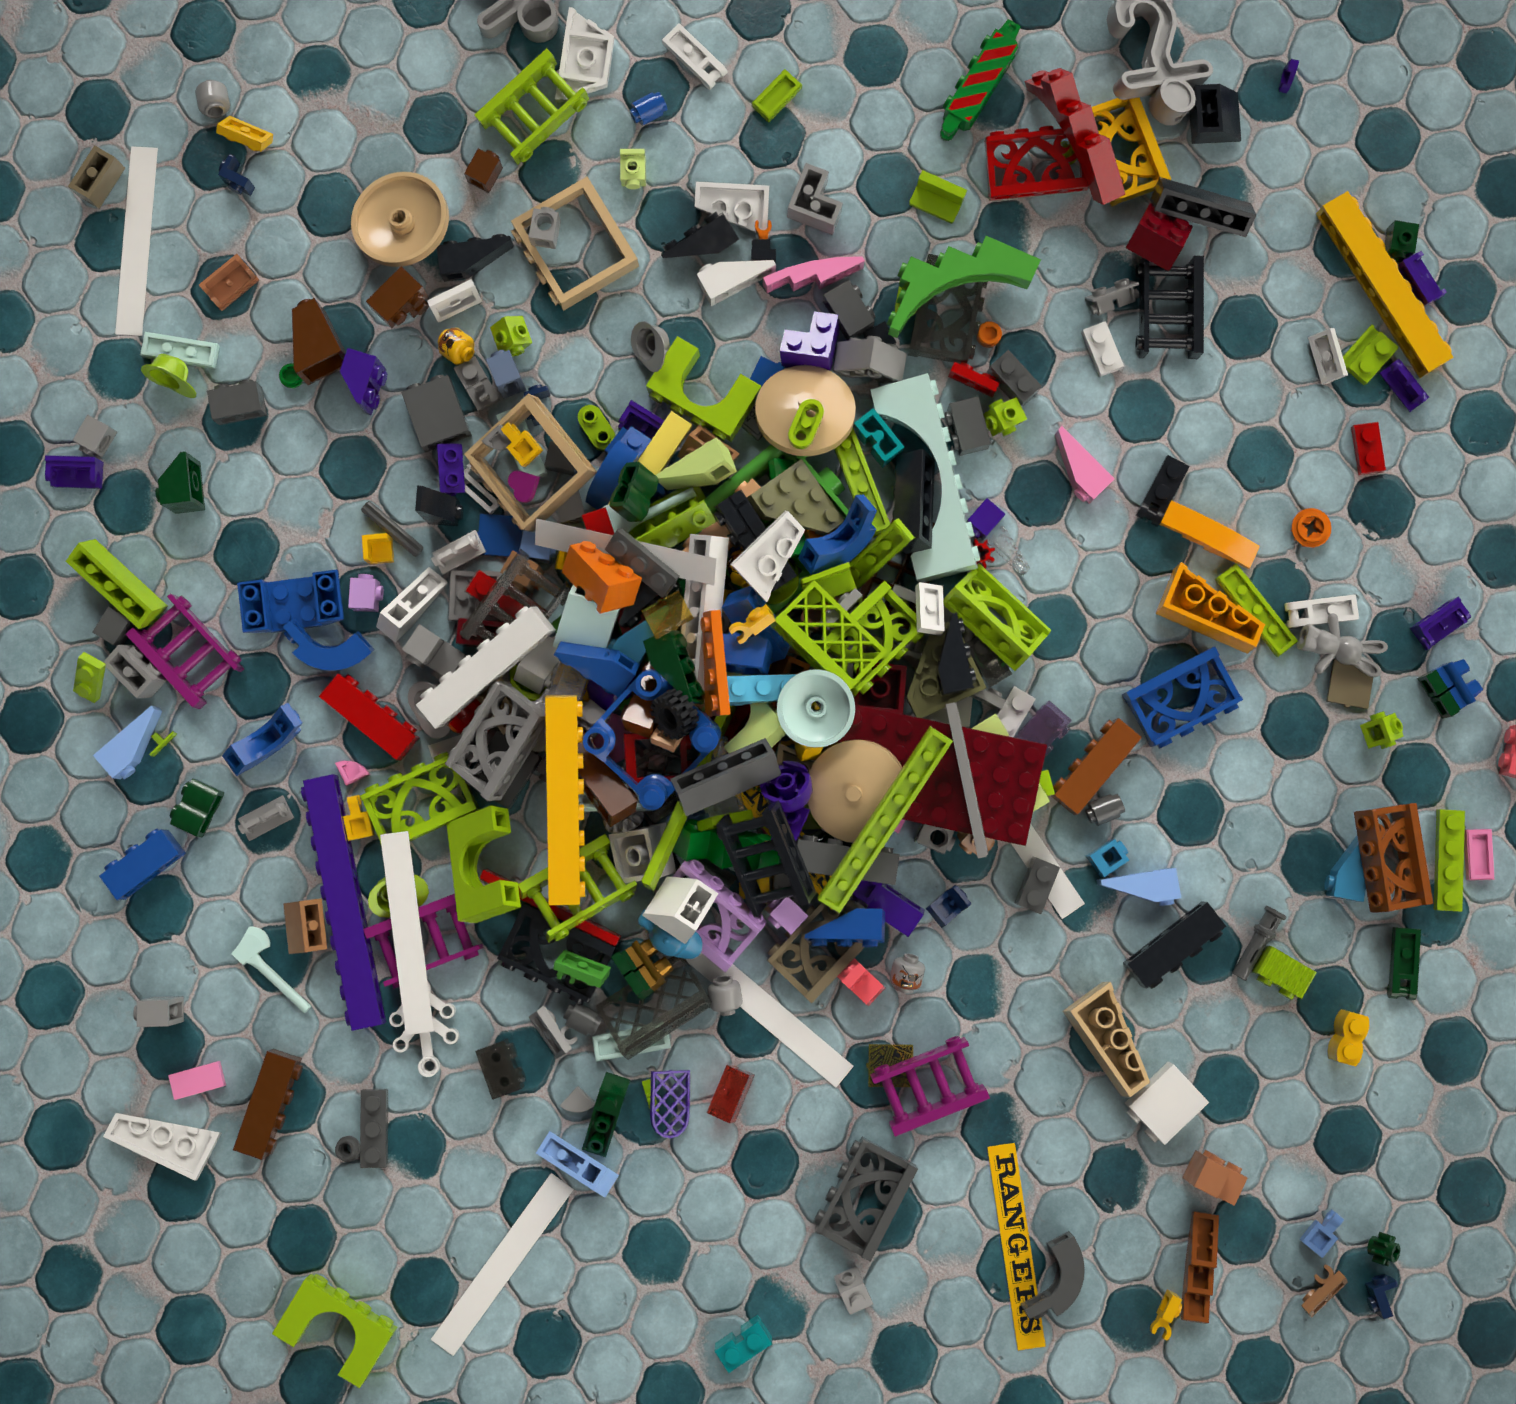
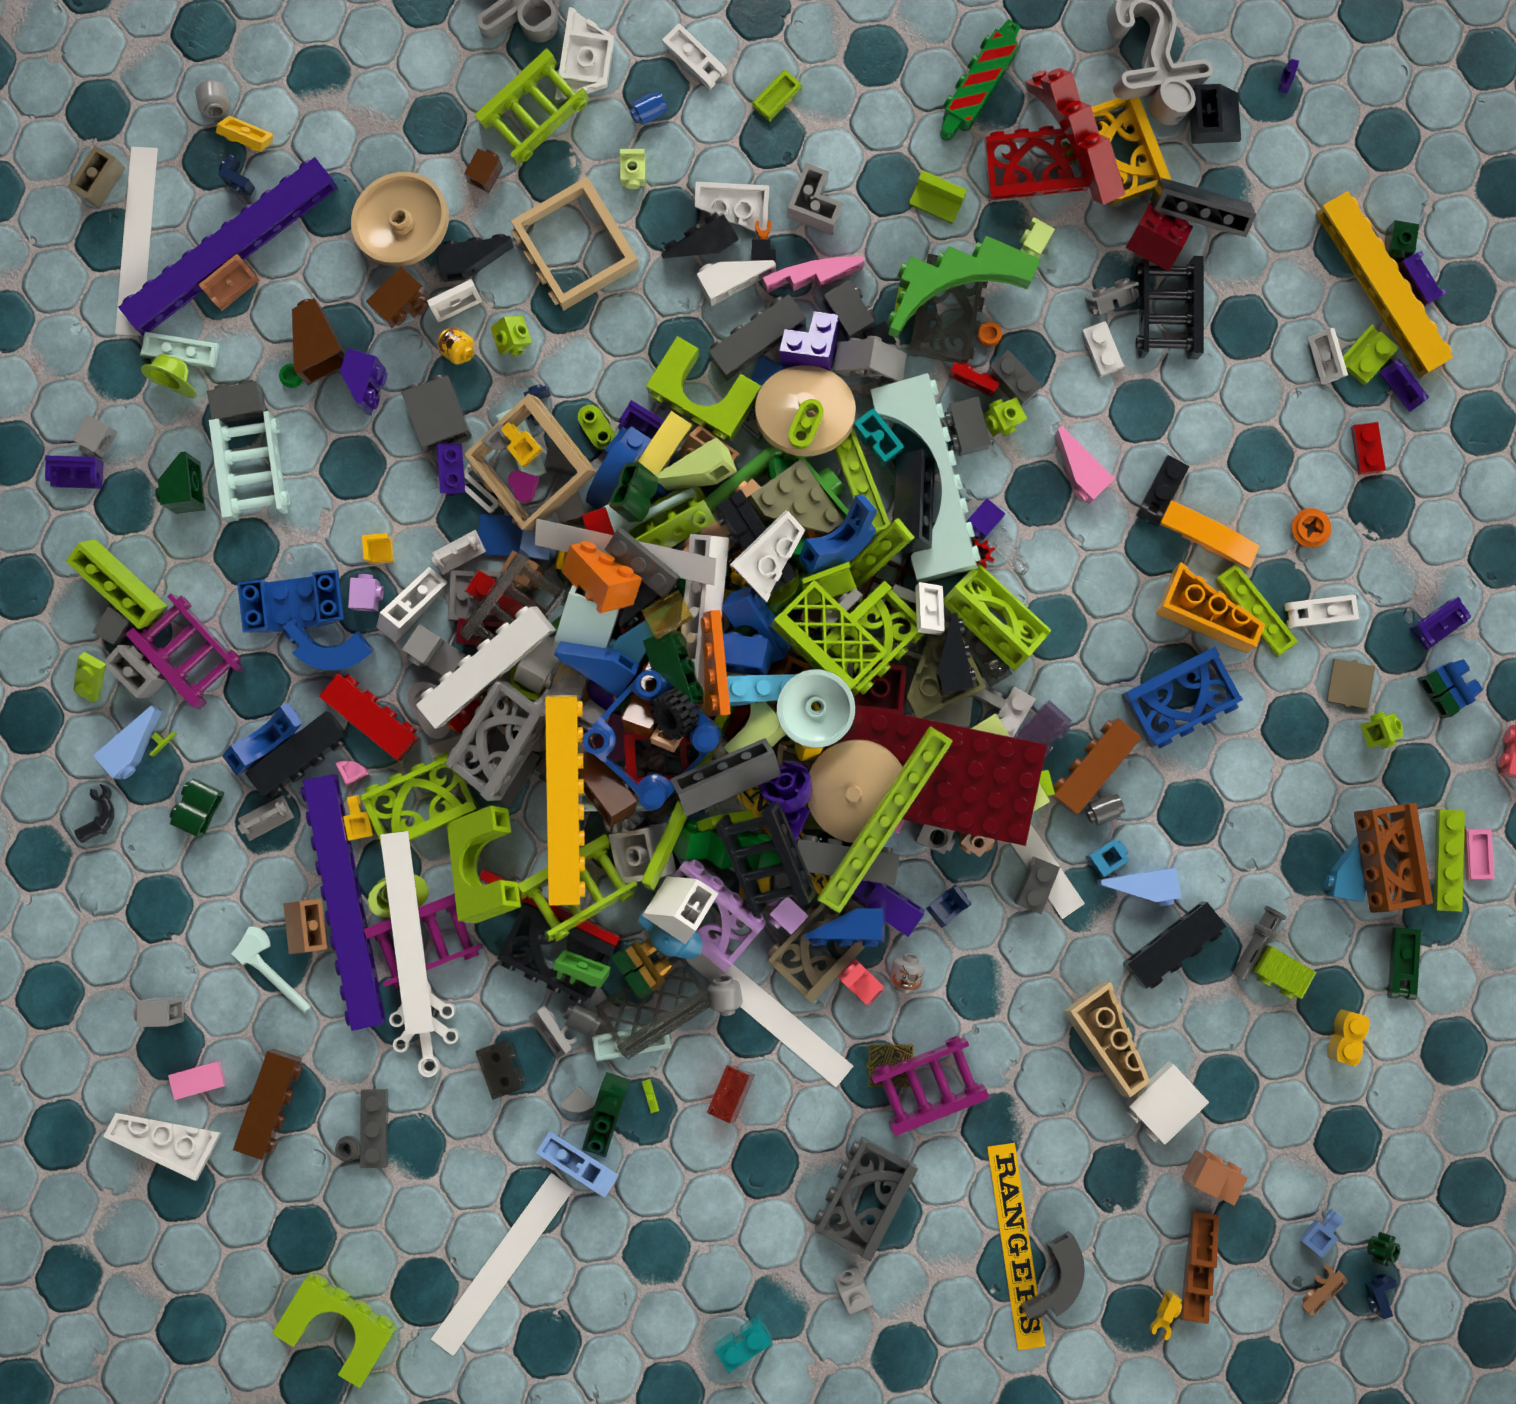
blue brick [99,829,186,900] -> none
dark grey axle [361,501,423,557] -> none
black slope [415,485,463,526] -> none
light grey plate [454,356,501,412] -> none
sand blue brick [486,350,526,399] -> none
light grey brick [529,207,561,249] -> none
light grey piece [631,321,671,372] -> none
dark purple window [650,1070,690,1138] -> none
yellow plate [729,604,776,644] -> none
light grey tile [946,702,988,858] -> none
light grey animal [1297,613,1388,677] -> none
none -> black piece [74,784,114,843]
none -> dark purple brick [118,157,338,337]
none -> light aqua fence [209,411,290,522]
none -> black brick [245,711,349,798]
none -> dark grey brick [709,294,806,381]
none -> yellowish green brick [1020,217,1055,258]

